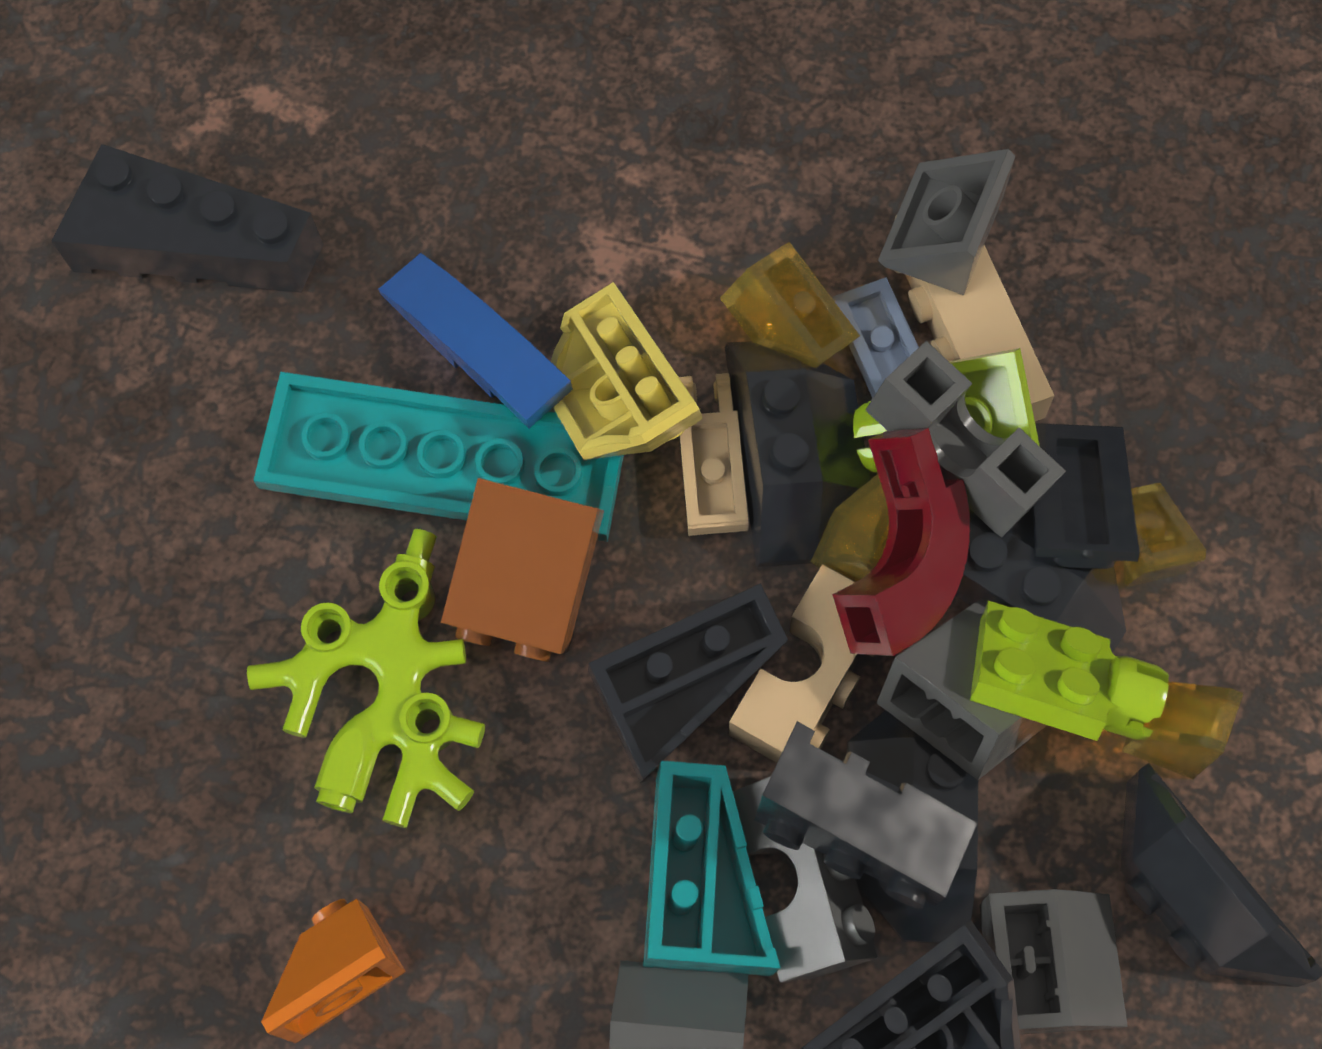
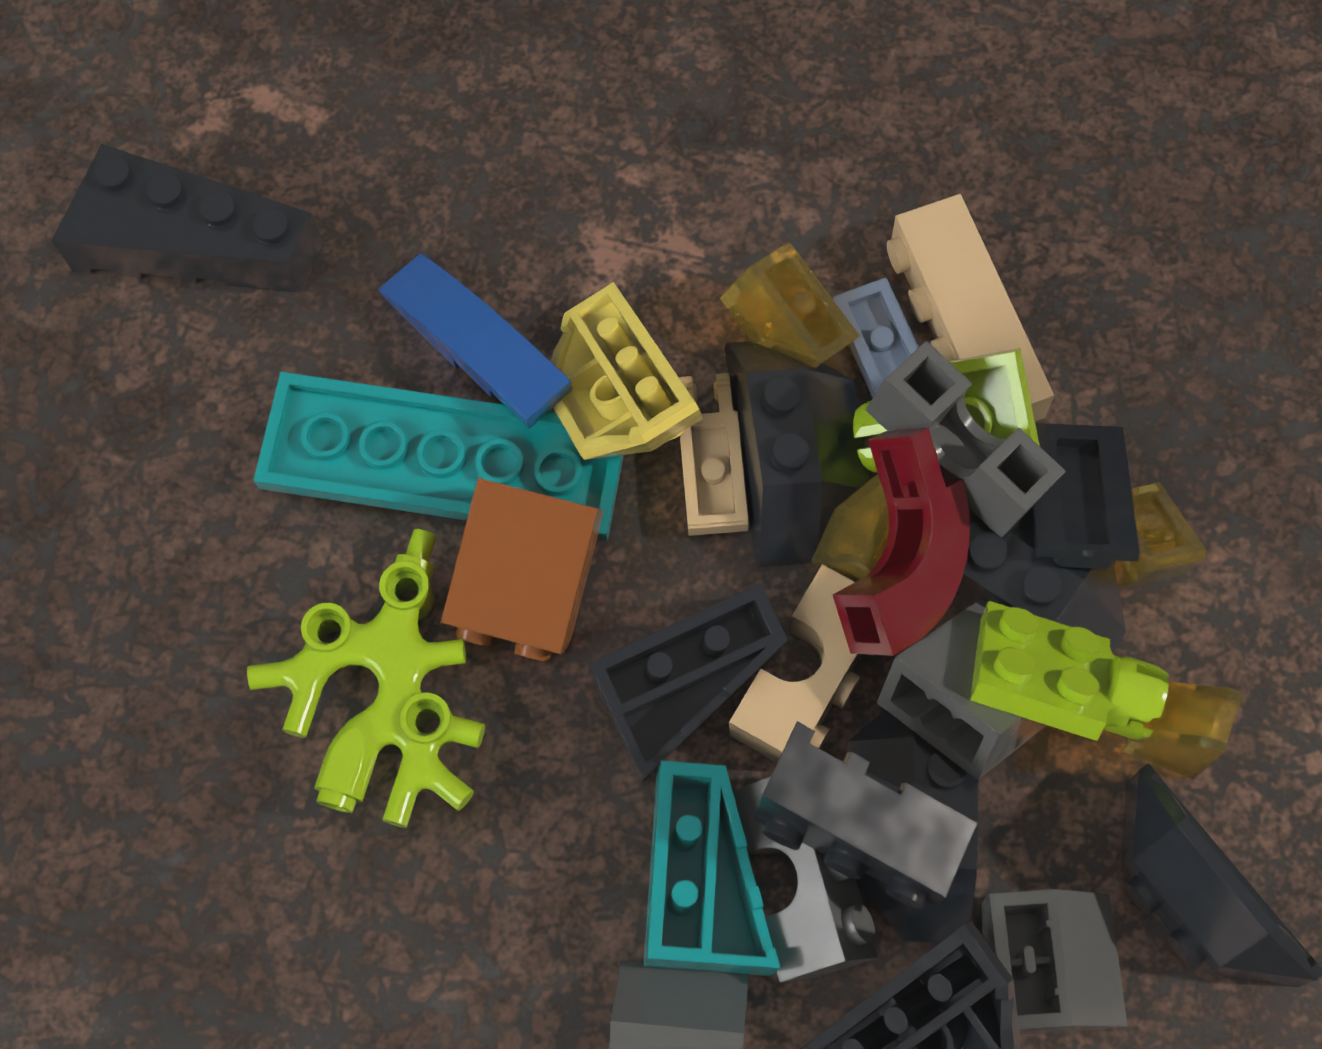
orange slope [261,898,406,1044] -> none
dark grey slope [878,149,1015,295] -> none

